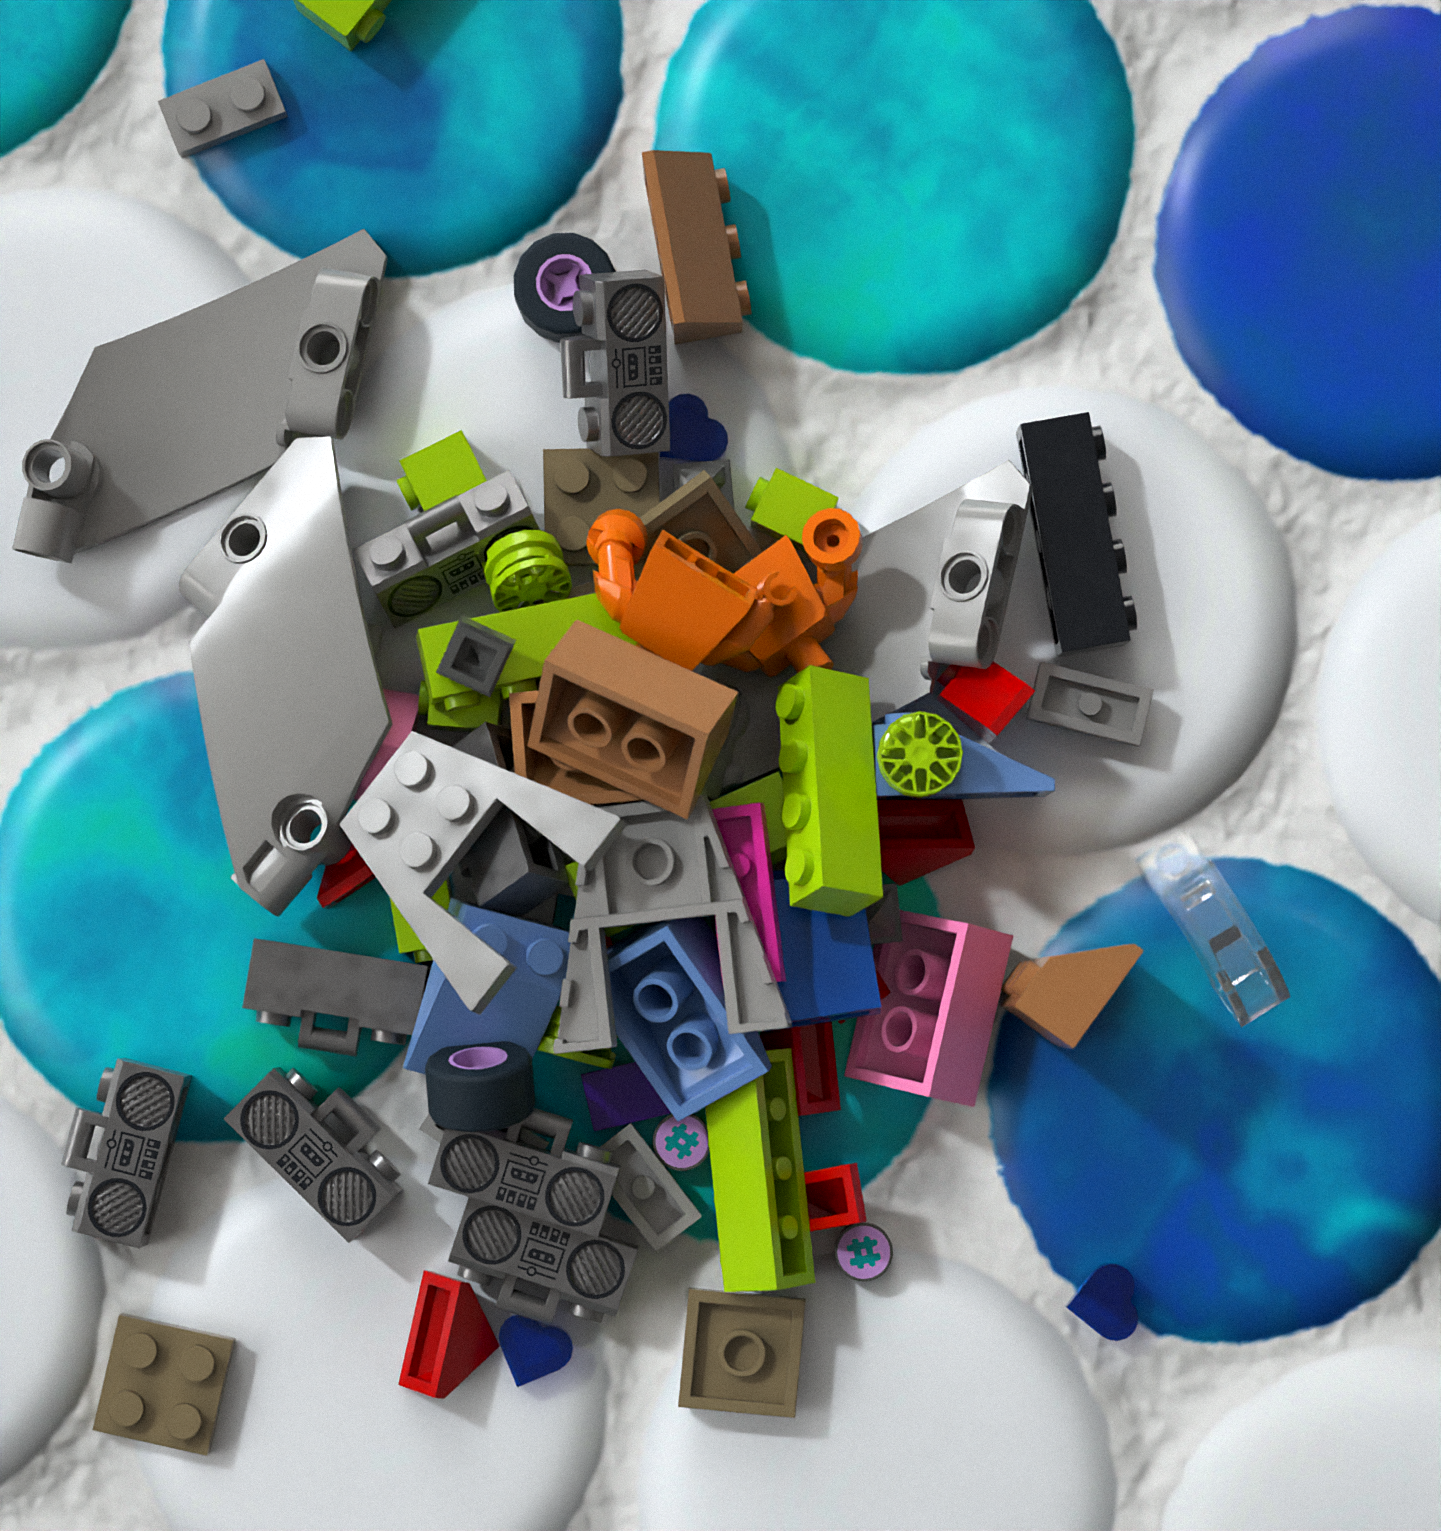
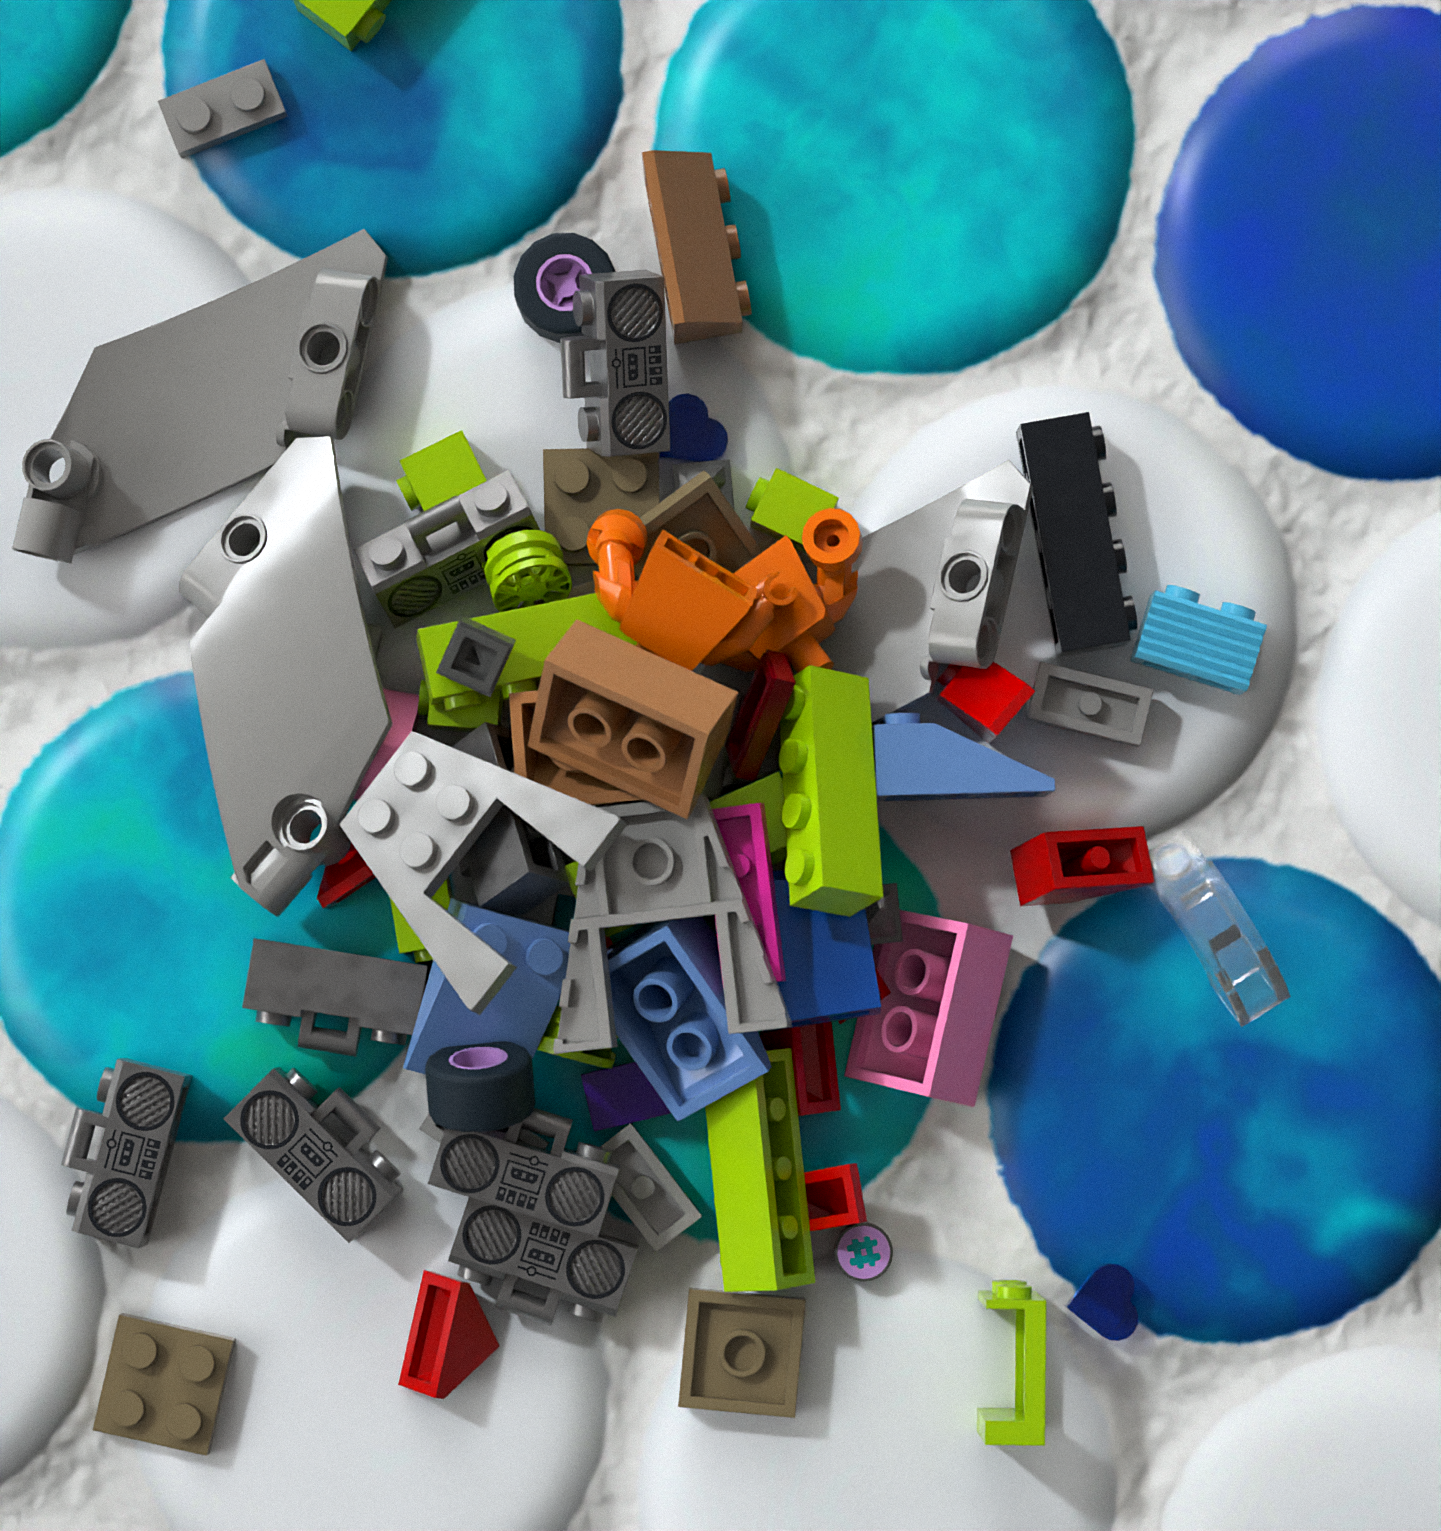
clear blue tile [498,1314,574,1387] -> none
tile [653,1114,710,1171] -> none
lime wheel [877,711,963,798] -> none
red slope [877,799,975,886] -> none
medium nougat slope [1000,944,1144,1049] -> none
none -> dark red tile [725,649,796,782]
none -> lime panel [977,1280,1046,1446]
none -> red slope [1010,826,1155,907]
none -> medium azure brick [1130,585,1267,695]

